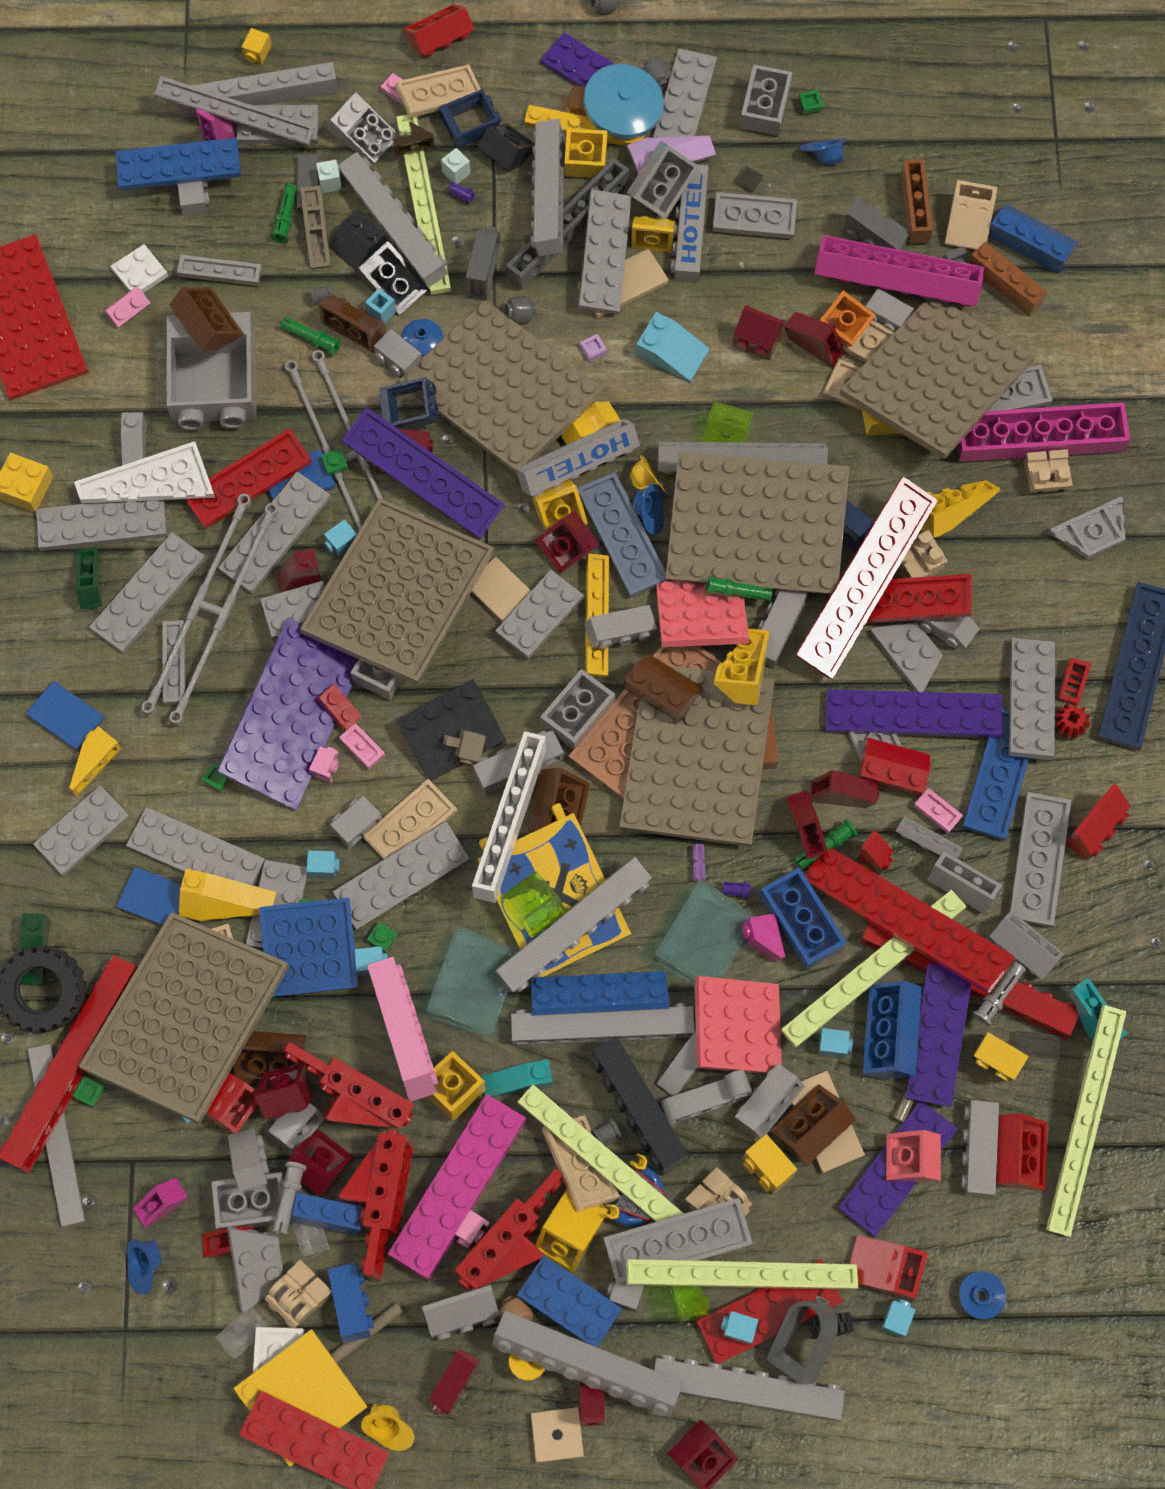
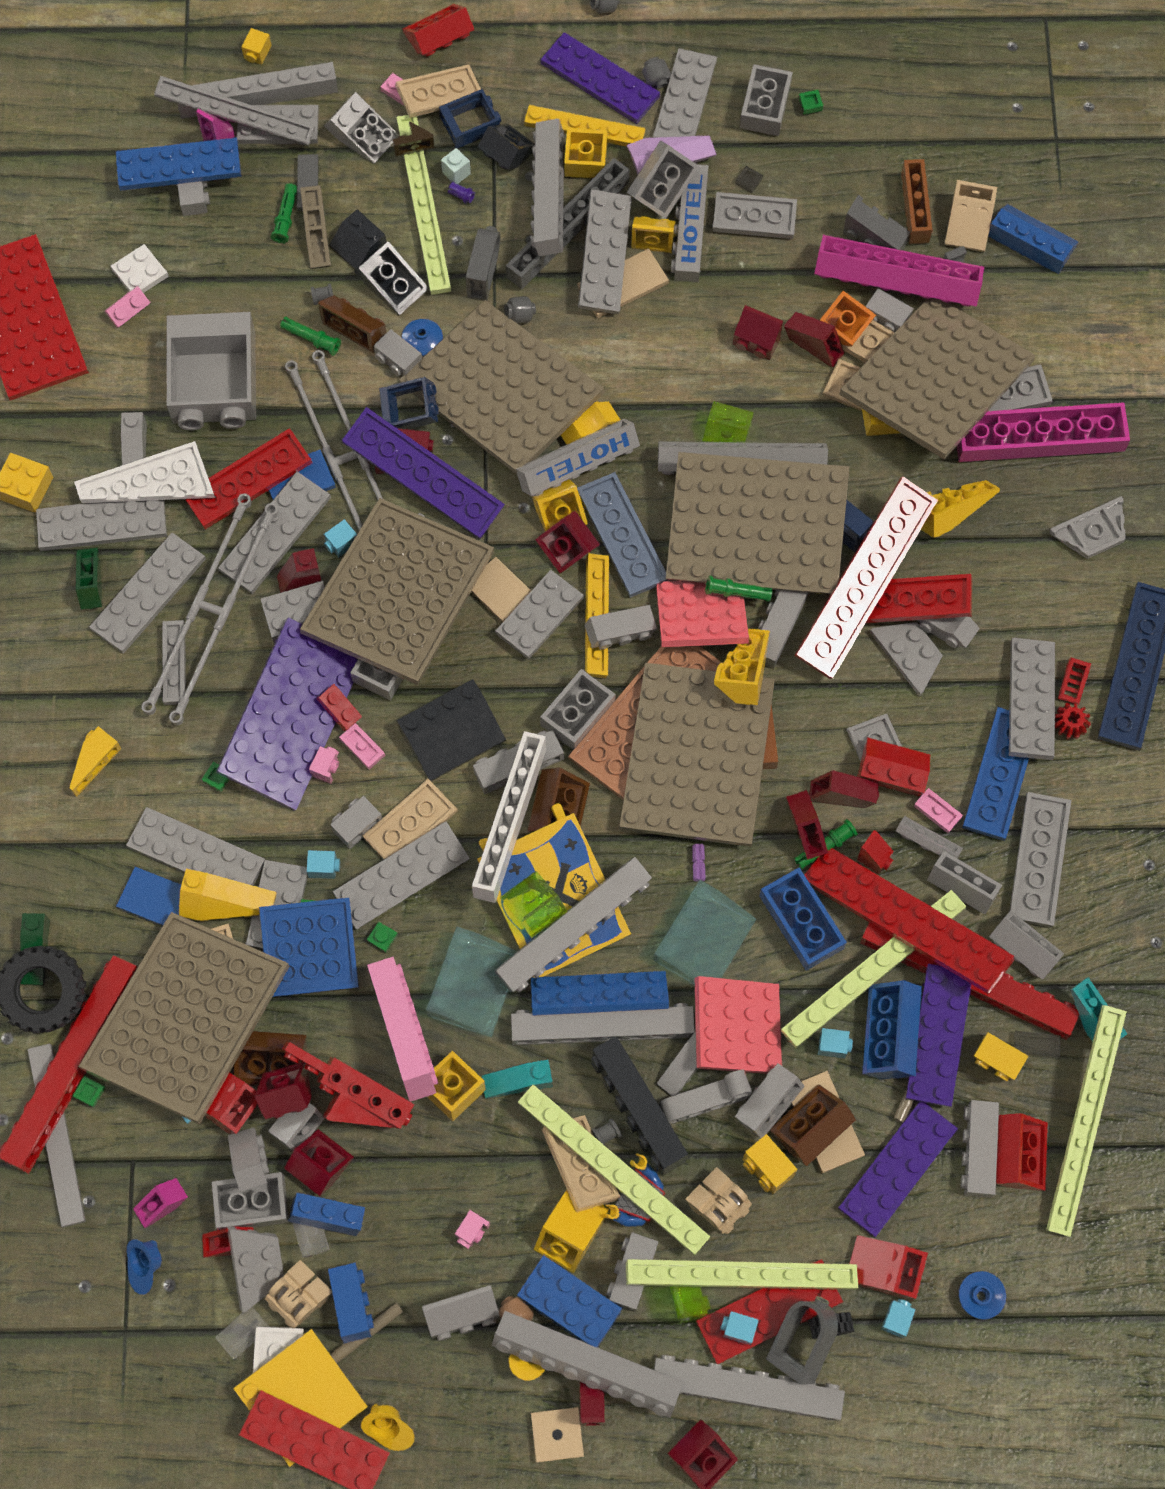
blue tile [26,680,105,751] -> none
light grey plate [33,785,130,877] -> none
reddish brown slope [169,287,244,352] -> none
light grey plate [177,255,262,286] -> none
light grey pin [272,1162,307,1236] -> none
light aqua brick [316,160,342,193] -> none
green plate [321,448,349,476] -> none
light grey brick [338,152,448,288] -> none
red wedge [339,1130,414,1282] -> none
medium azure brick [355,946,388,976] -> none
medium azure brick [365,288,396,323] -> none
dark pink brick [388,1094,526,1281] -> none
dark red slope [429,1348,480,1415] -> none
dark tan brick [443,730,486,764] -> none
red wedge [453,1169,562,1291] -> none
clear orange brick [567,85,587,116] -> none
lavender tile [579,334,607,362] -> none
dark azure dish [583,64,664,139] -> none
light grey plate [604,1198,753,1284] -> none
reddish brown slope [624,654,704,723] -> none
yellow piece [630,455,667,494] -> none
blue piece [633,484,664,535] -> none
medium azure slope [636,312,710,383] -> none
dark purple pin [723,881,751,899] -> none
dark pink slope [742,914,785,962] -> none
blue piece [799,138,846,165] -> none
dark purple plate [826,689,1002,738] -> none
coral slope [886,1130,941,1182] -> none
tan hips [897,530,948,578] -> none
dark orange brick [969,242,1048,316] -> none
light grey pin [973,961,1026,1026] -> none
tan hips [1023,449,1073,493] -> none
red slope [1066,783,1131,860] -> none

